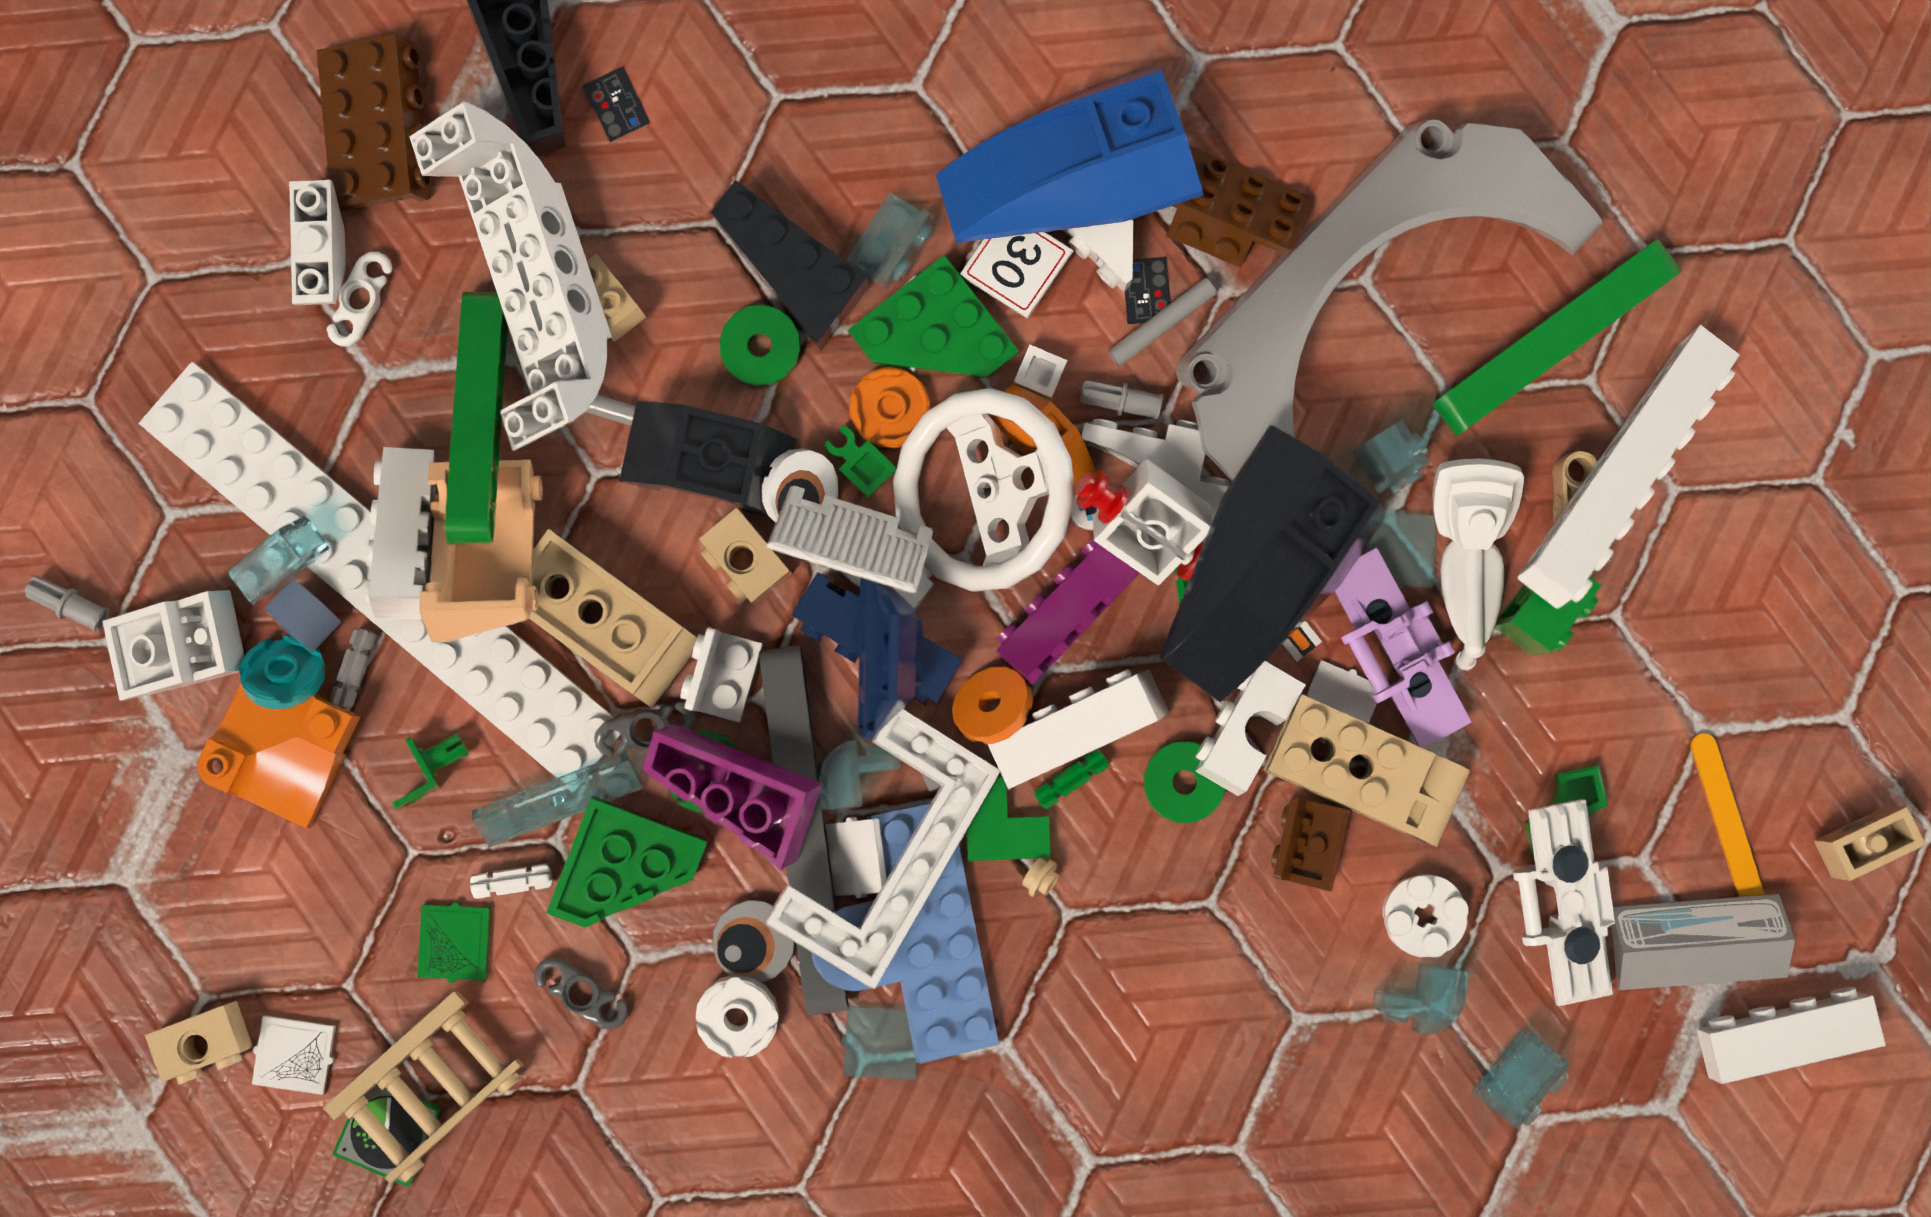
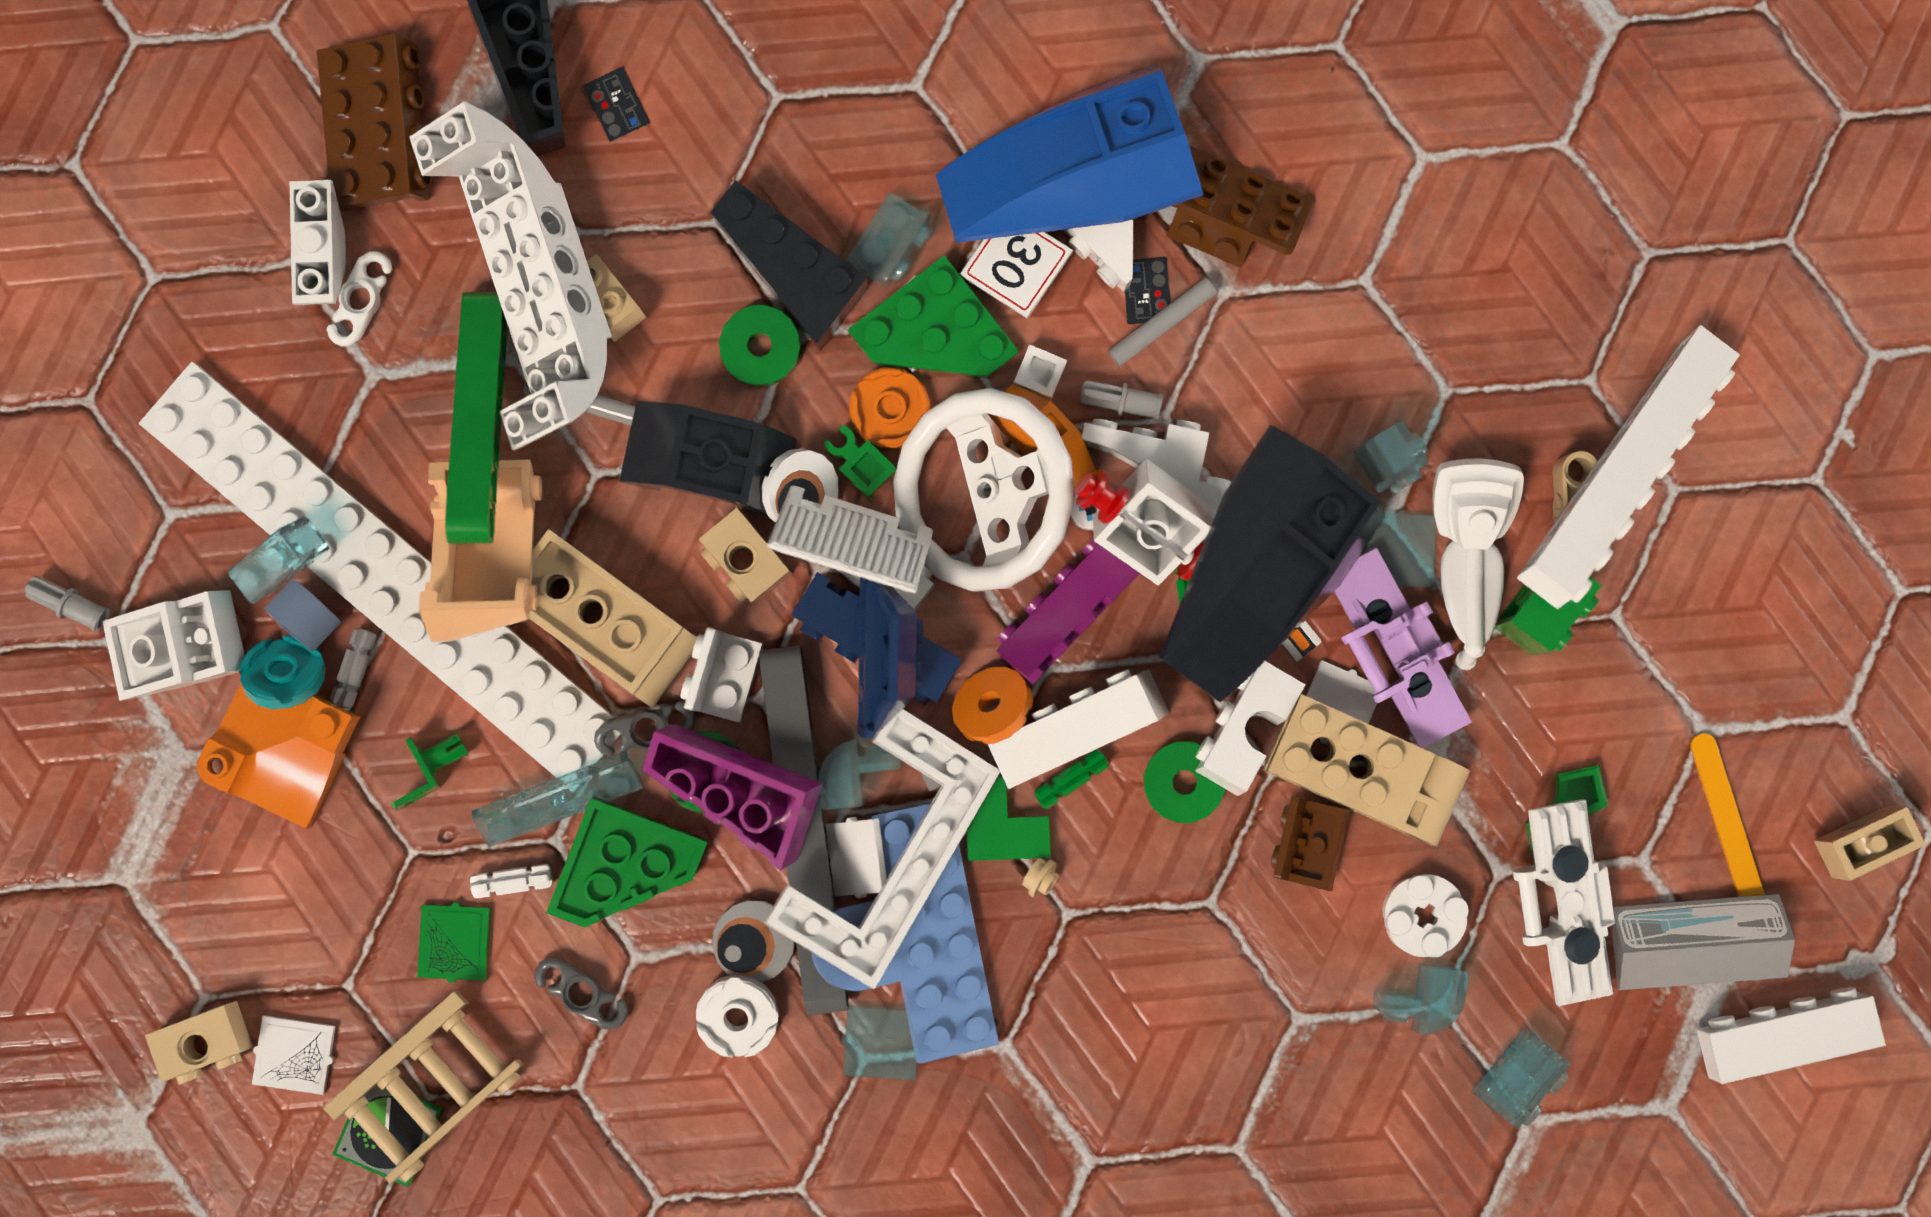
white wedge [365,447,436,620] -> none
light grey panel [1176,119,1602,481] -> none
green beam [1432,239,1682,437] -> none

